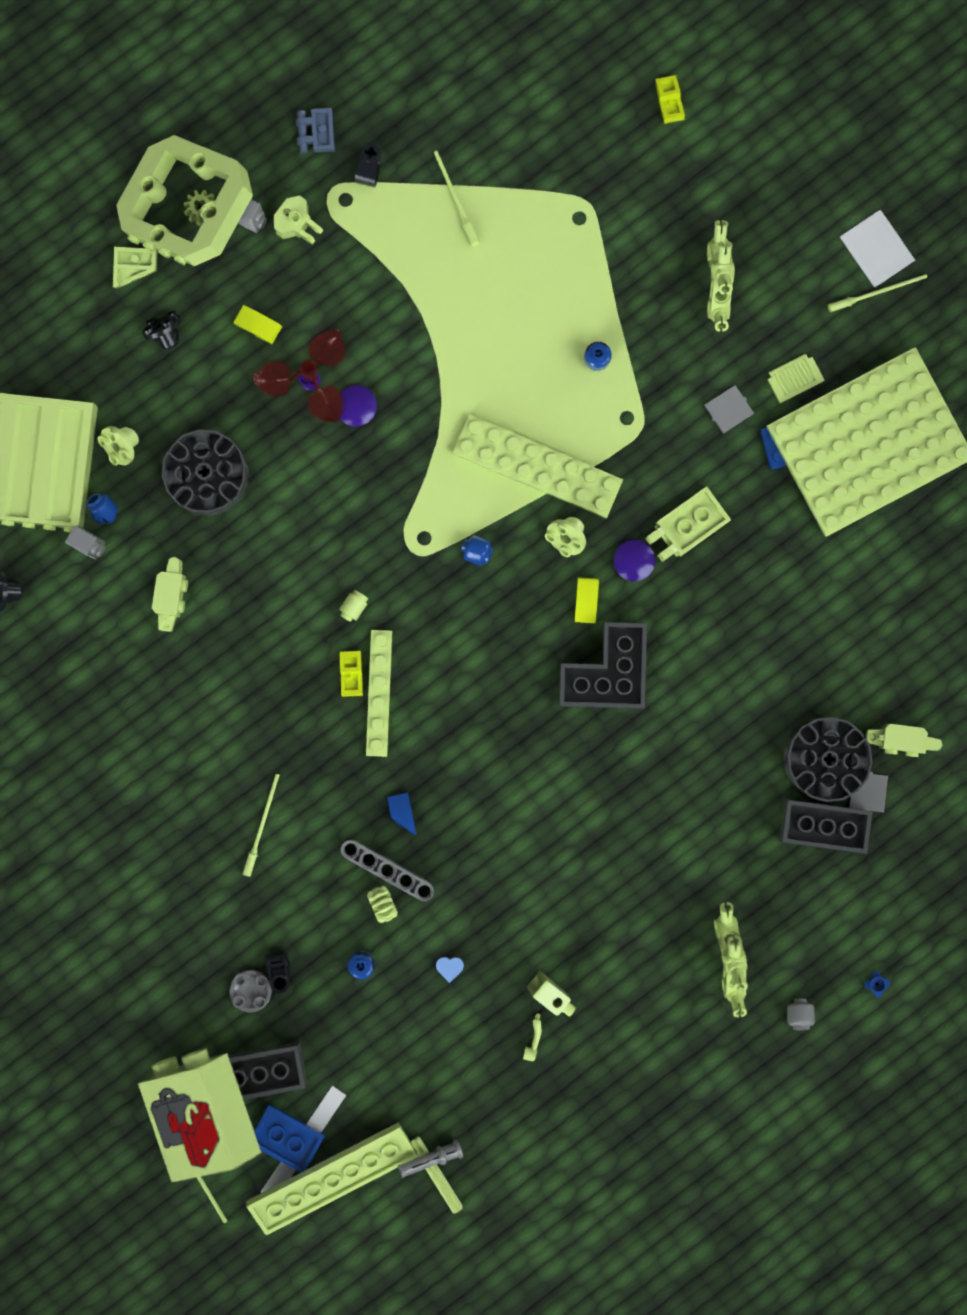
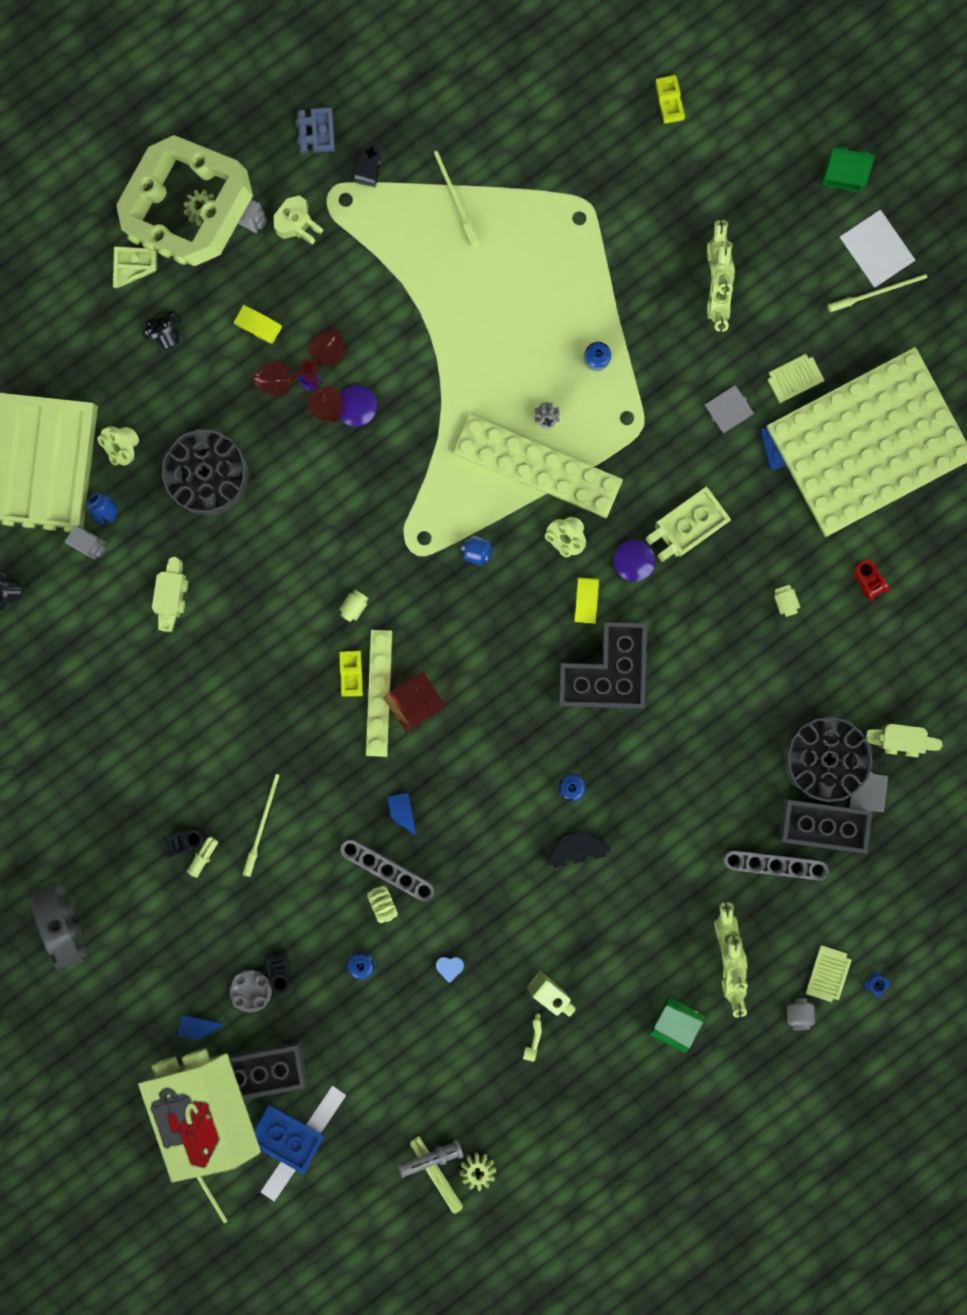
yellowish green plate [246,1122,418,1235] -> none
none -> dark grey brick [29,881,88,971]
none -> black piece [163,829,207,857]
none -> blue slope [177,1015,223,1041]
none -> yellowish green axle [186,837,218,878]
none -> clear red brick [383,671,446,733]
none -> yellowish green gear [460,1153,496,1191]
none -> light grey gear [534,402,560,428]
none -> black slope [547,830,610,868]
none -> blue head [558,774,586,802]
none -> slope [650,997,705,1053]
none -> light grey beam [722,850,828,880]
none -> yellowish green brick [774,585,801,617]
none -> yellowish green window [805,945,851,1002]
none -> green slope [821,146,875,193]
none -> red piece [853,560,889,602]

